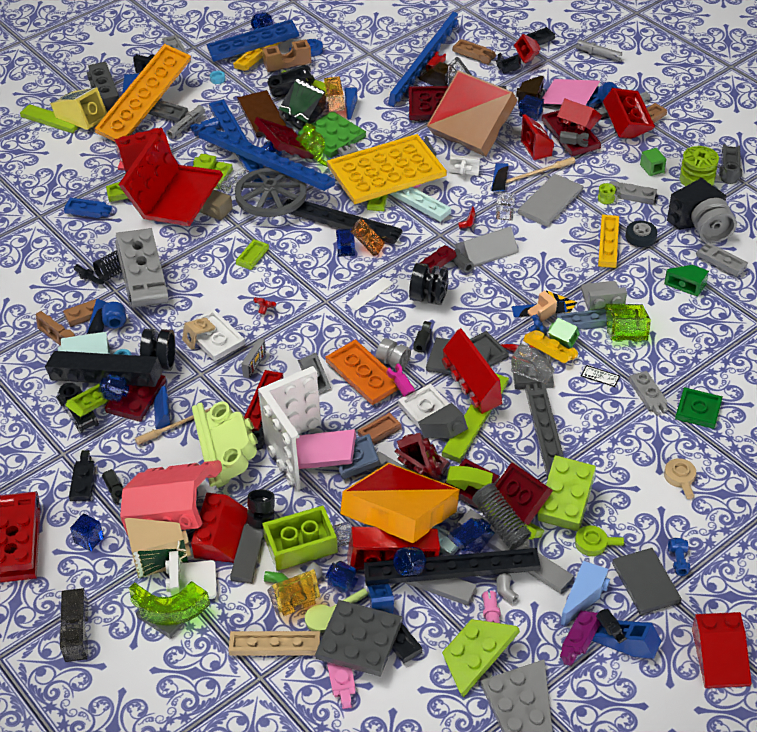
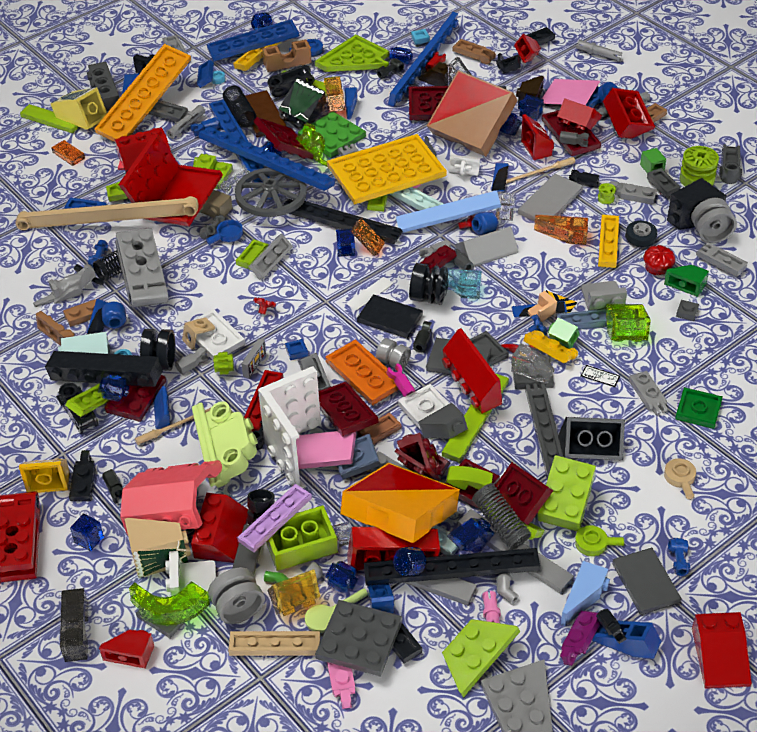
none -> tan piece [15,196,199,230]
none -> yellow slope [19,458,70,493]
none -> light grey animal [33,264,96,307]
none -> clear orange plate [51,140,85,166]
none -> blue bar [88,240,109,268]
none -> red slope [99,629,154,669]
none -> light grey bar [175,347,209,374]
none -> blue tile [197,59,214,88]
none -> dark grey bar [199,215,226,240]
none -> blue piece [206,220,243,245]
none -> light grey wheel [208,567,265,624]
none -> lime gear [213,352,234,375]
none -> black piece [223,85,257,128]
none -> lavender tile [237,484,312,552]
none -> light grey plate [248,234,293,280]
none -> blue tile [285,339,308,360]
none -> lime wing [315,34,390,72]
none -> dark red tile [319,381,379,437]
none -> black tile [357,294,423,339]
none -> pearl dark grey bar [377,58,404,78]
none -> clear blue brick [389,47,413,64]
none -> light blue tile [396,190,501,233]
none -> medium azure plate [411,29,430,45]
none -> light grey bar [419,240,451,259]
none -> clear light blue slope [448,269,482,299]
none -> blue head [472,212,499,235]
none -> clear blue brick [500,112,522,136]
none -> clear orange slope [534,215,588,245]
none -> black slope [558,417,625,460]
none -> black bar [569,170,600,188]
none -> red piece [643,245,676,275]
none -> dark grey plate [647,168,681,197]
none -> dark grey plate [676,300,699,321]

